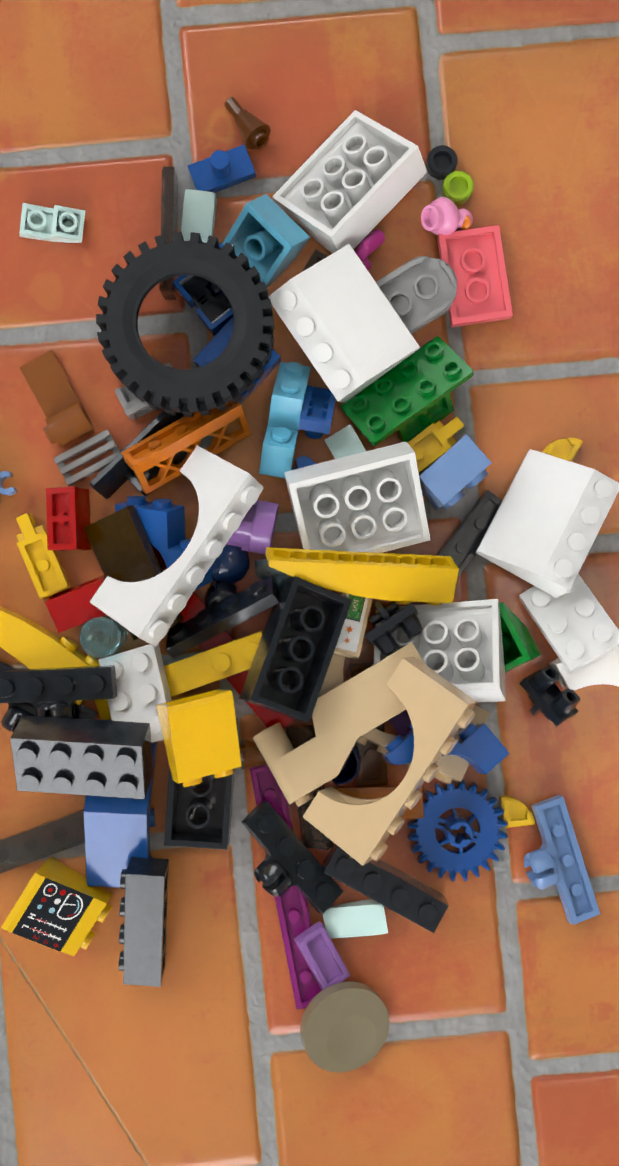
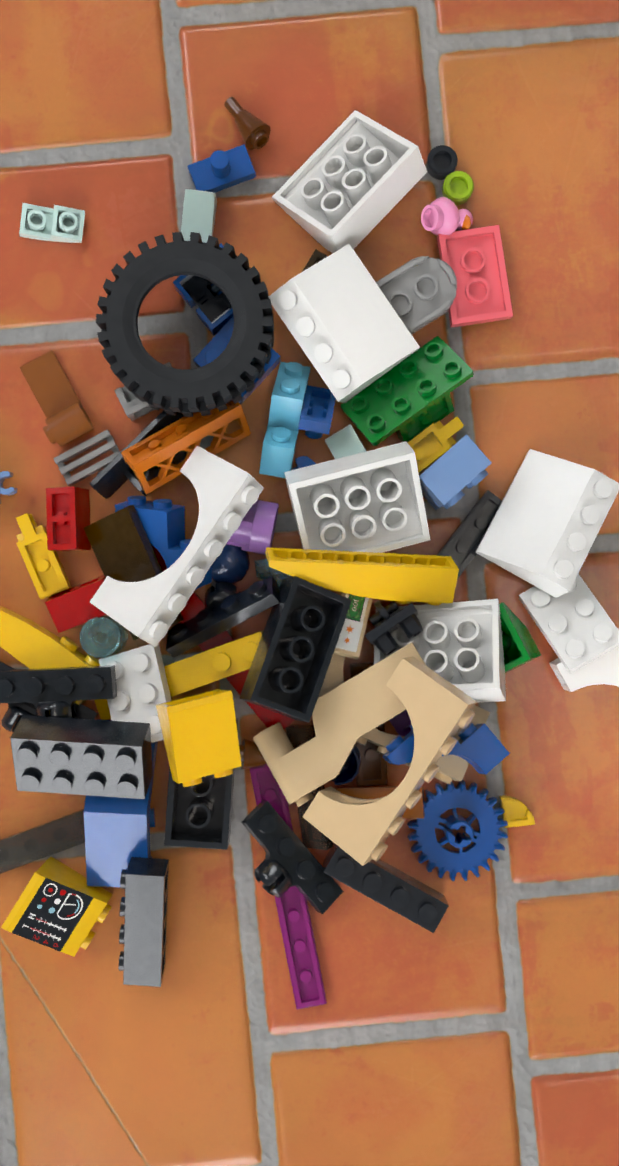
clear smoke tile [159,167,178,300] -> none
medium azure slope [222,194,310,288] -> none
medium lavender tile [294,921,351,990] -> none
dark tan piece [300,981,389,1072] -> none
light aqua slope [323,899,388,939] -> none
dark pink arm [355,229,385,270] -> none
black hips [519,666,580,727] -> none
medium blue plate [523,795,600,925] -> none
yellow tile [541,438,583,462] -> none

